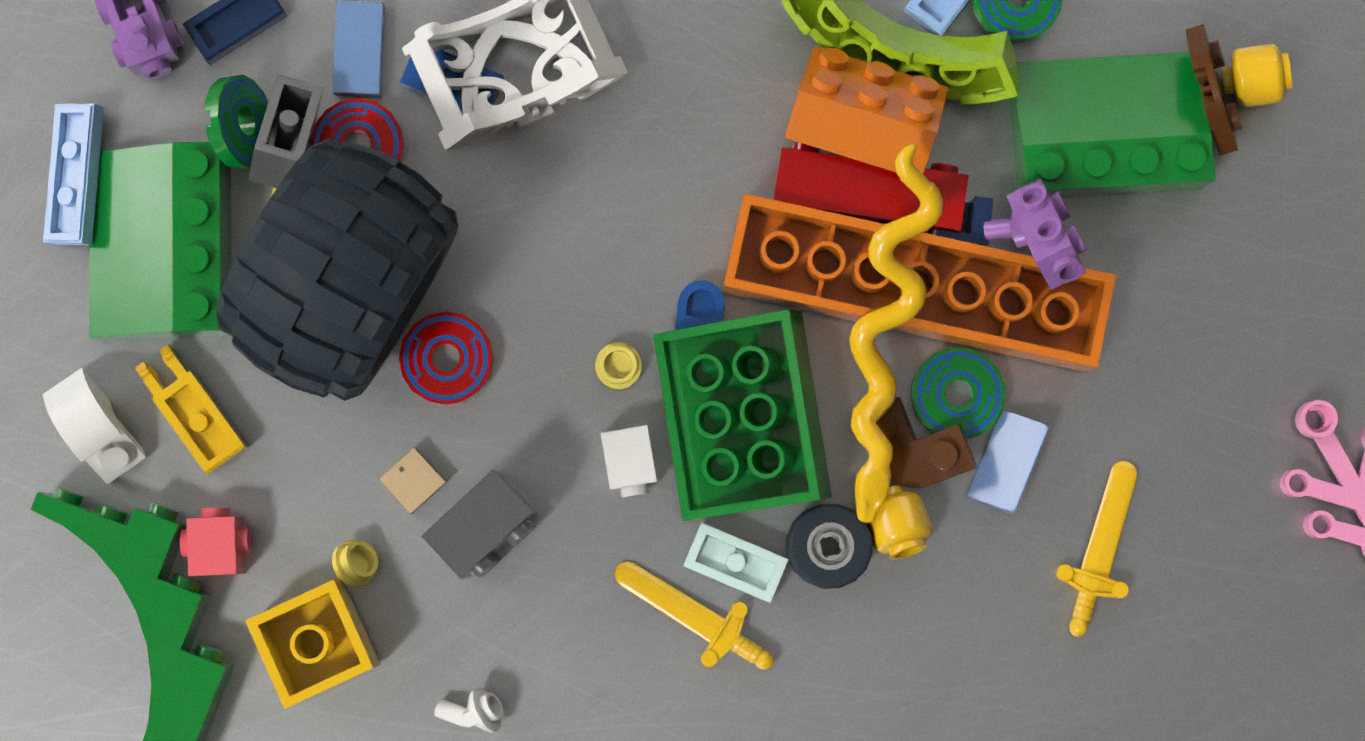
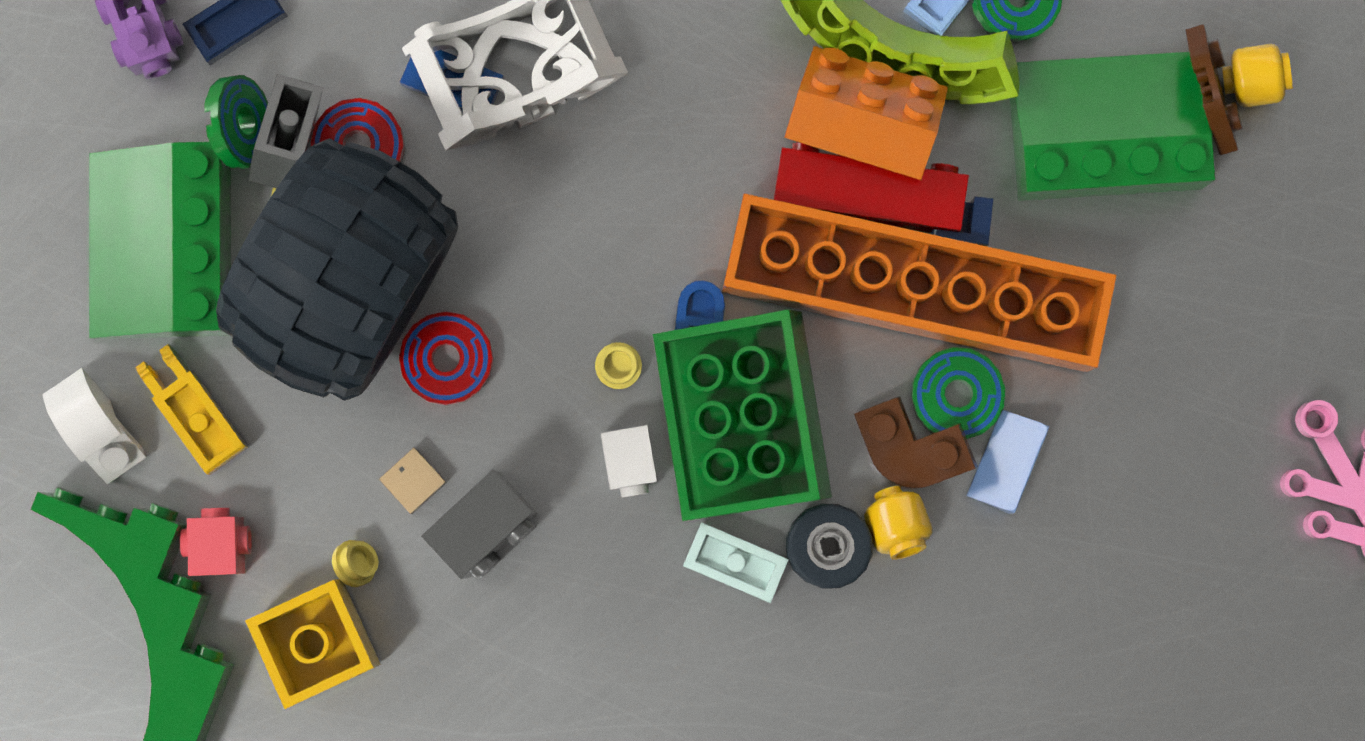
light blue tile [43,104,104,245] -> none
medium blue tile [333,1,385,97] -> none
white plate [434,688,503,733] -> none
yellow sword [614,561,774,670] -> none
yellow animal [849,143,943,523] -> none
medium lavender brick [984,179,1087,290] -> none
yellow sword [1056,461,1137,637] -> none

